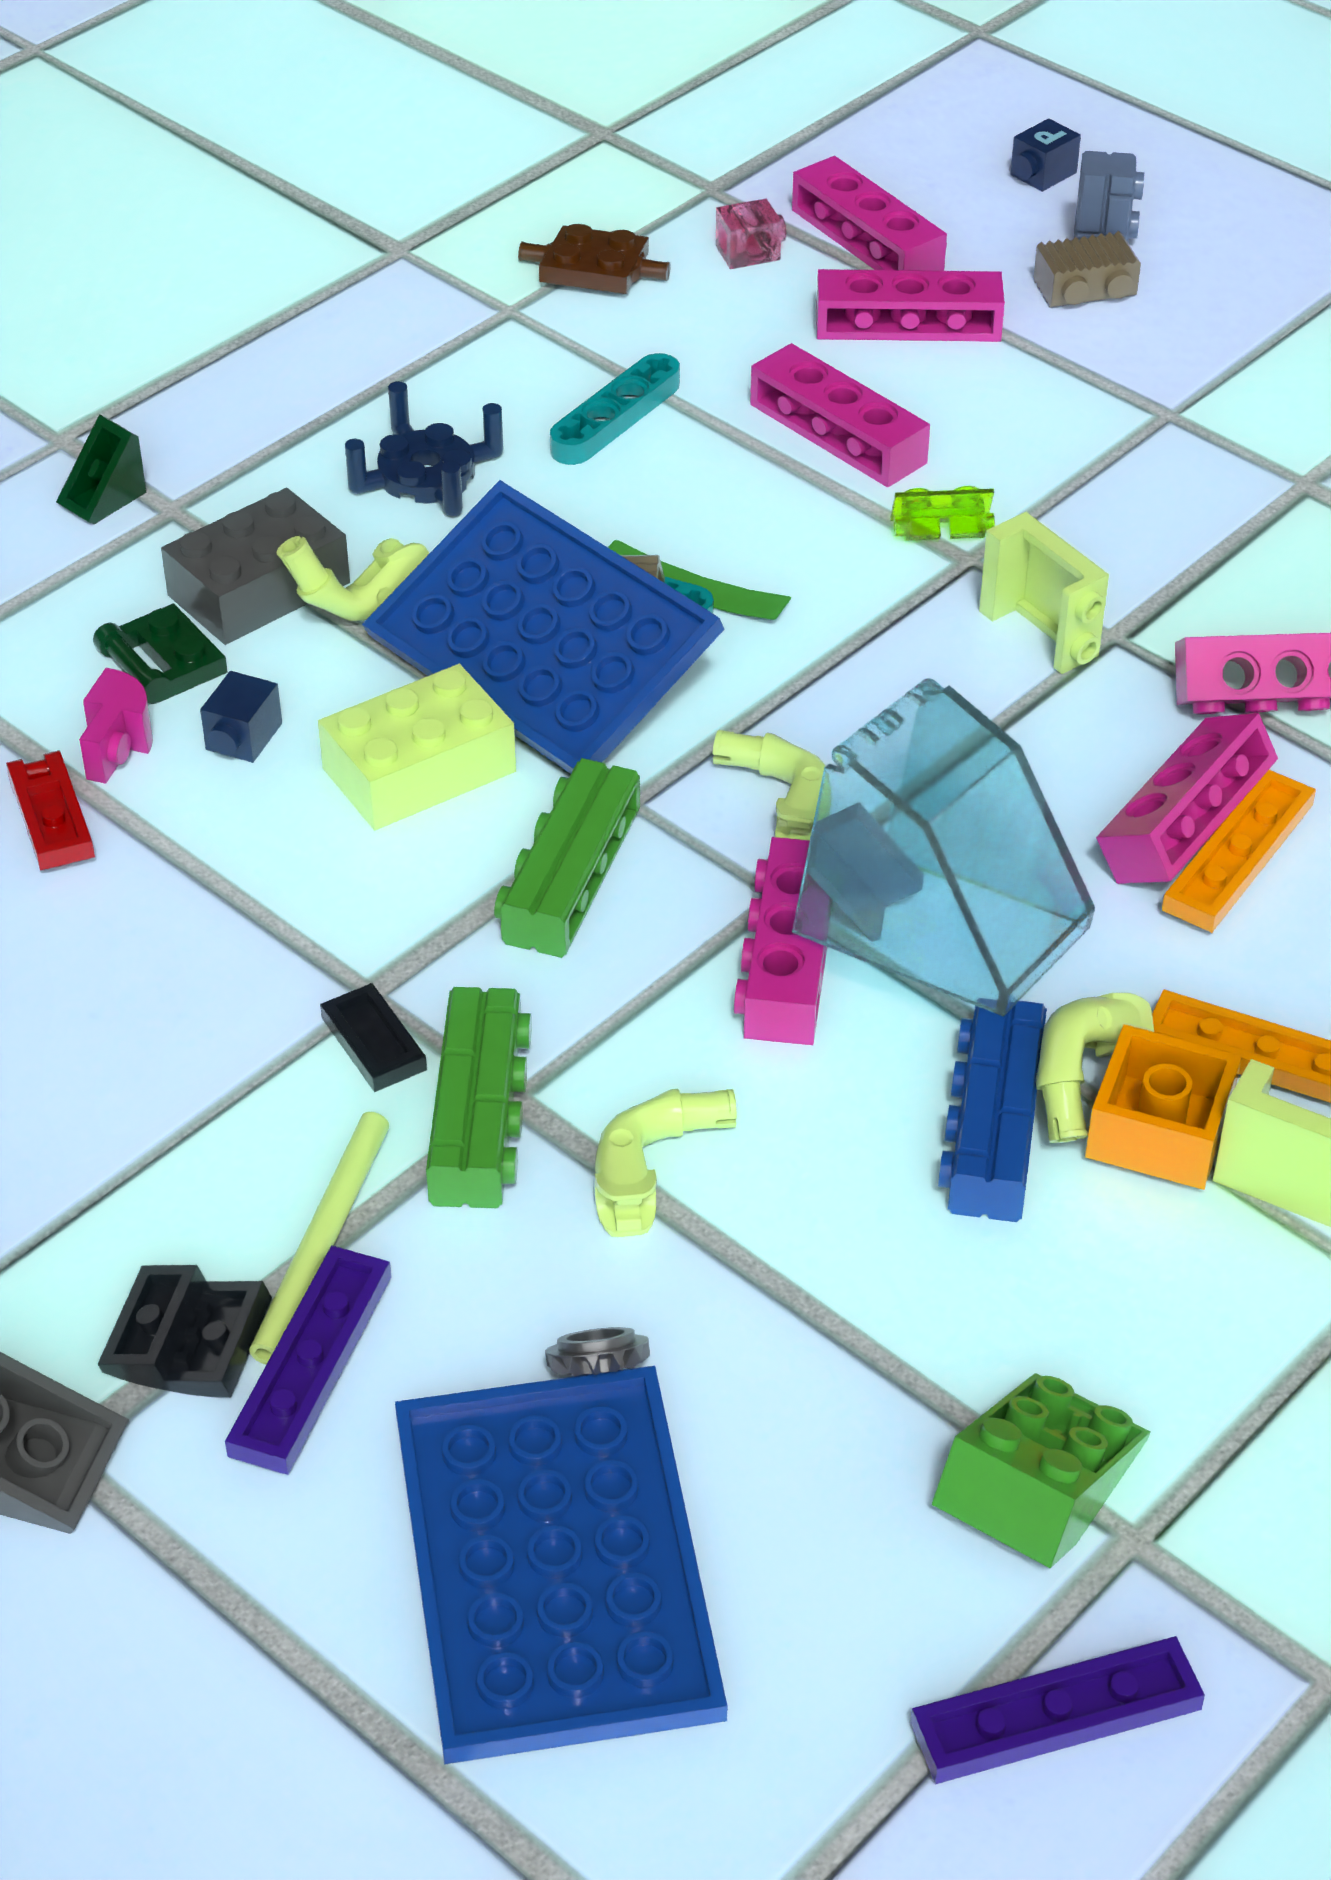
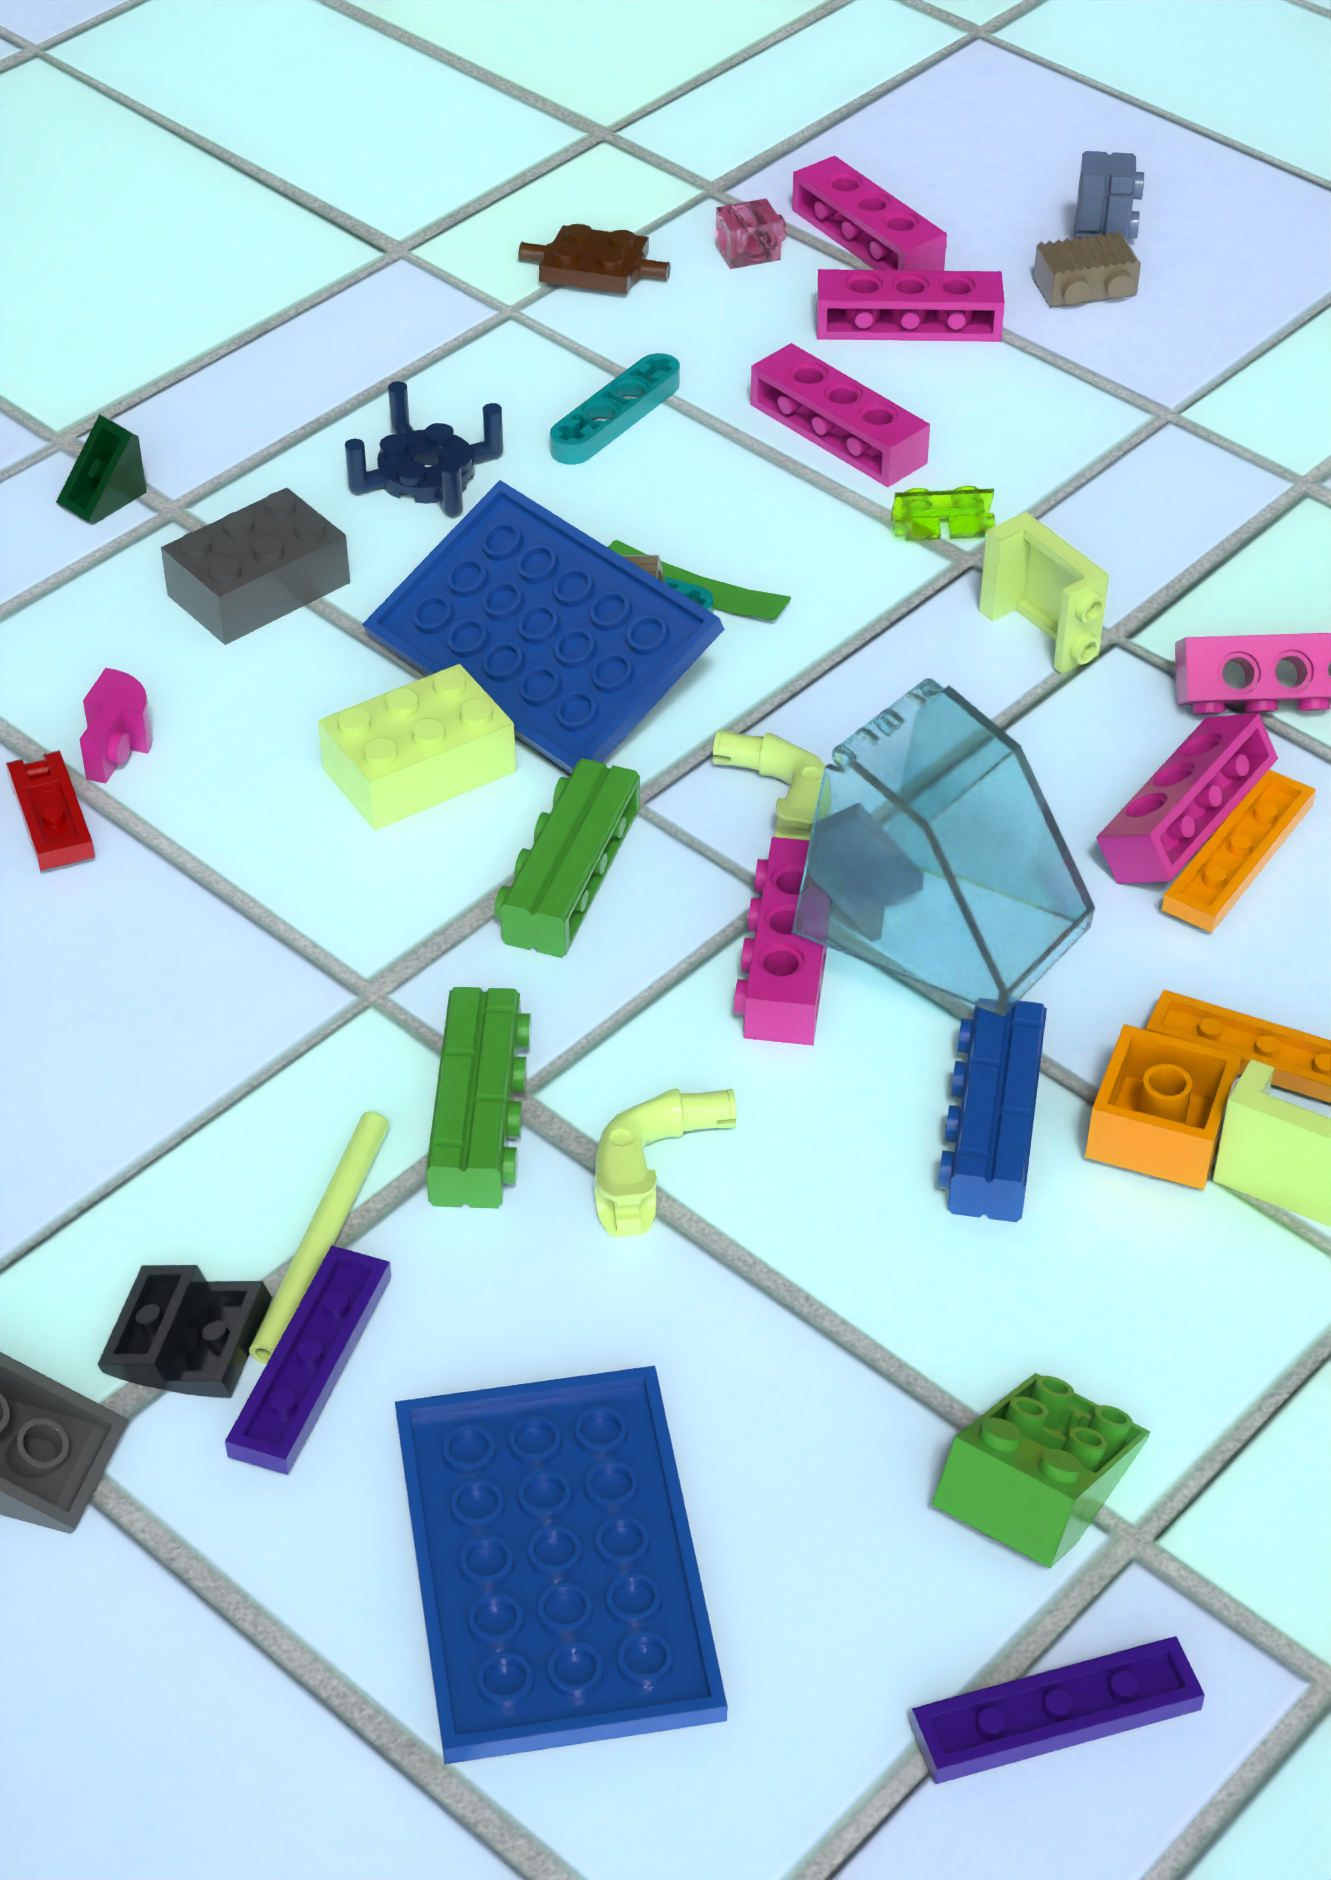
dark green plate [93,603,228,704] -> none
dark blue brick [200,670,282,763] -> none
yellowish green piece [276,536,429,621] -> none
black tile [320,983,427,1093] -> none
flat silver gear [545,1327,650,1376] -> none
dark blue brick [1010,118,1081,192] -> none
yellowish green piece [1036,993,1154,1143] -> none

